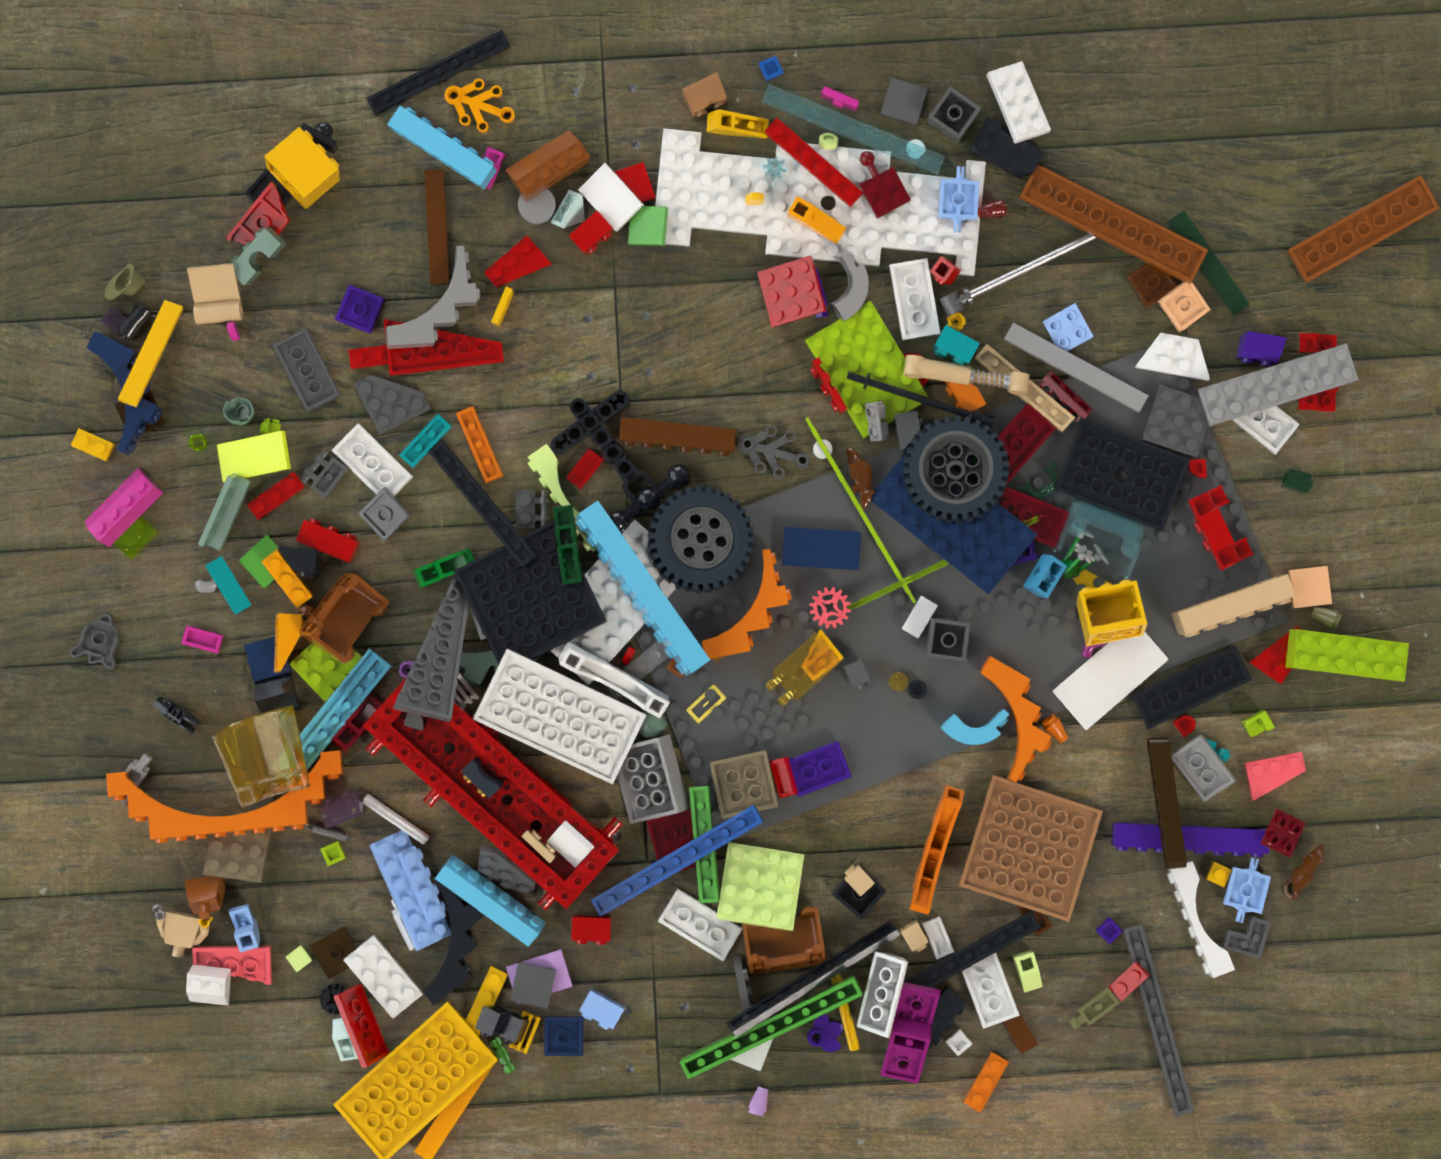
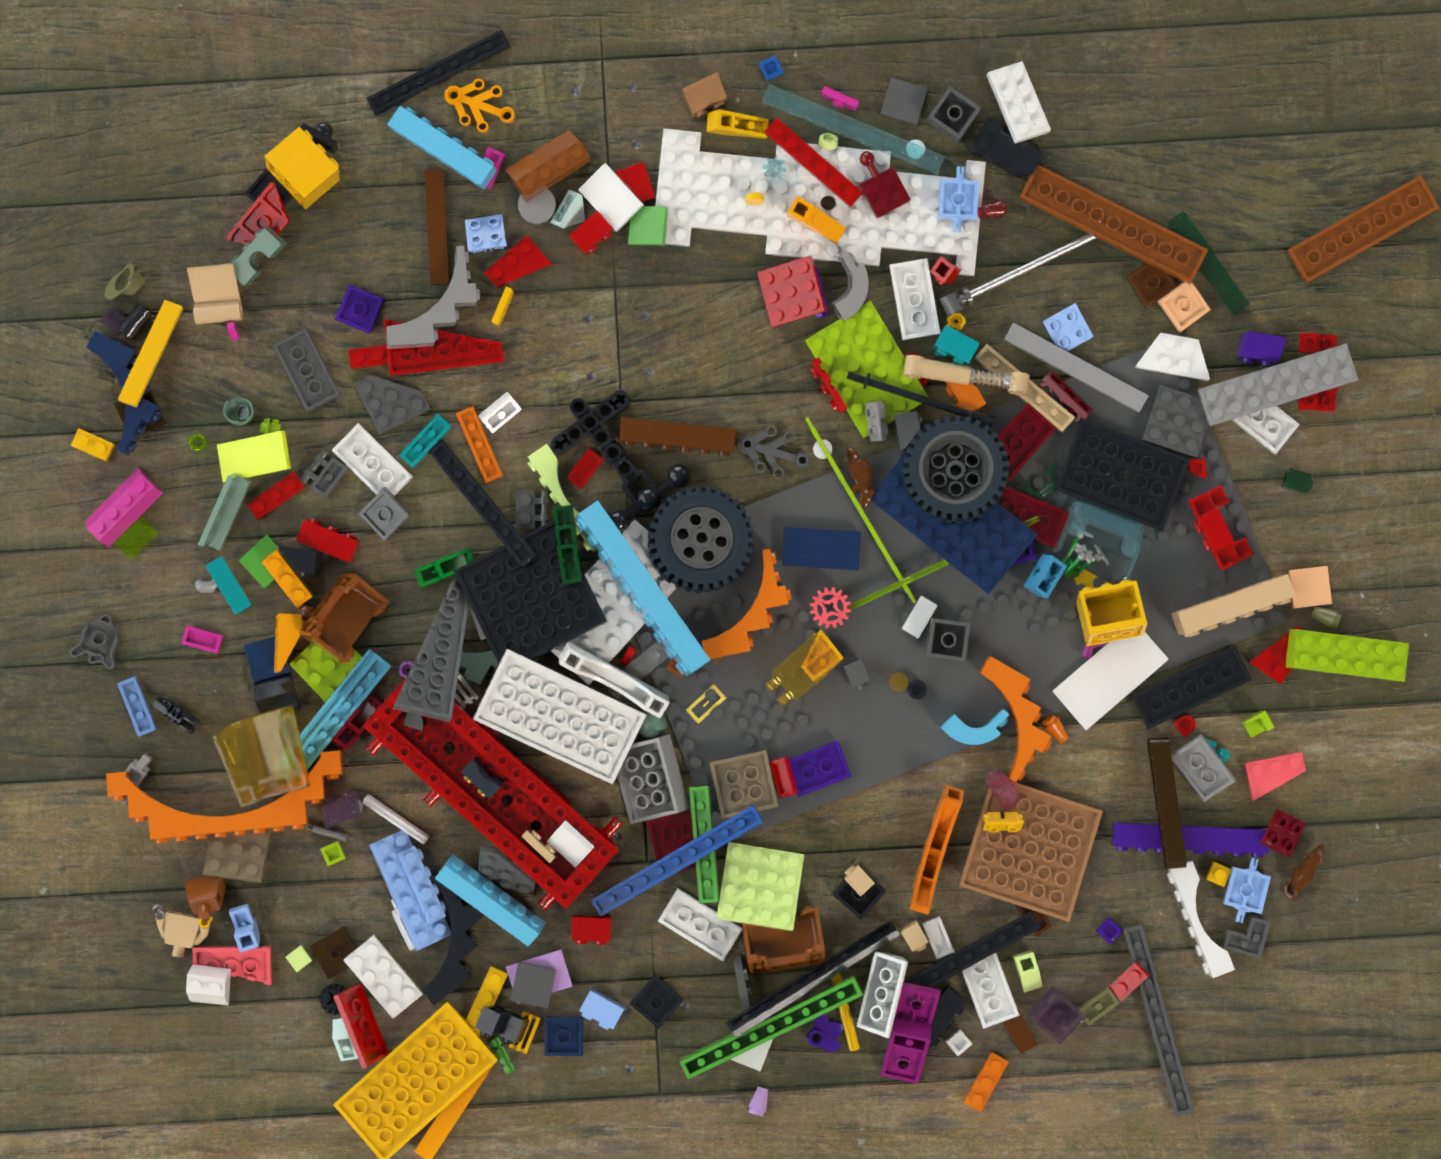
none -> medium blue plate [117,676,158,737]
none -> light blue hinge [465,214,507,254]
none -> white slope [478,392,522,434]
none -> black plate [630,974,684,1029]
none -> clear pink slope [983,768,1021,811]
none -> yellow hinge [983,812,1024,833]
none -> clear purple slope [1027,985,1086,1045]

